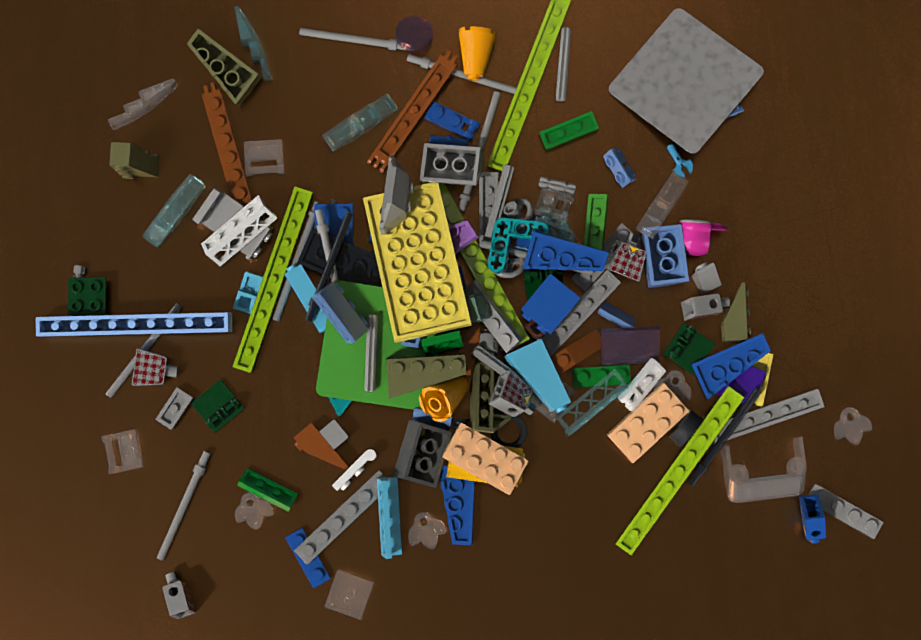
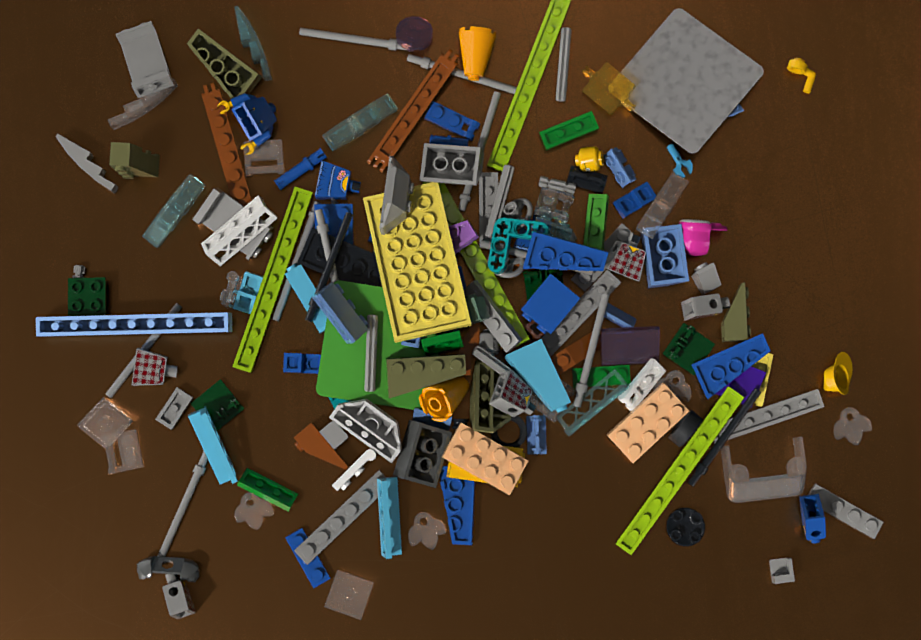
none -> light grey slope [56,134,119,194]
none -> clear plate [77,397,133,450]
none -> light grey panel [116,21,174,98]
none -> dark grey piece [137,556,200,582]
none -> medium azure fence [188,407,238,484]
none -> blue torso [217,93,277,155]
none -> clear plate [220,271,242,310]
none -> blue pin [274,148,327,190]
none -> blue slope [283,353,321,374]
none -> blue torso [315,161,361,200]
none -> light grey wedge [329,399,402,463]
none -> medium blue hinge [526,415,547,455]
none -> black hinge [566,165,608,194]
none -> light grey bar [573,294,610,408]
none -> yellow head [575,146,604,172]
none -> clear yellow plate [582,61,636,115]
none -> blue slope [613,182,657,219]
none -> black dish [666,508,705,546]
none -> light grey panel [769,557,795,584]
none -> yellow plate [787,58,816,94]
none -> yellow piece [823,352,853,395]

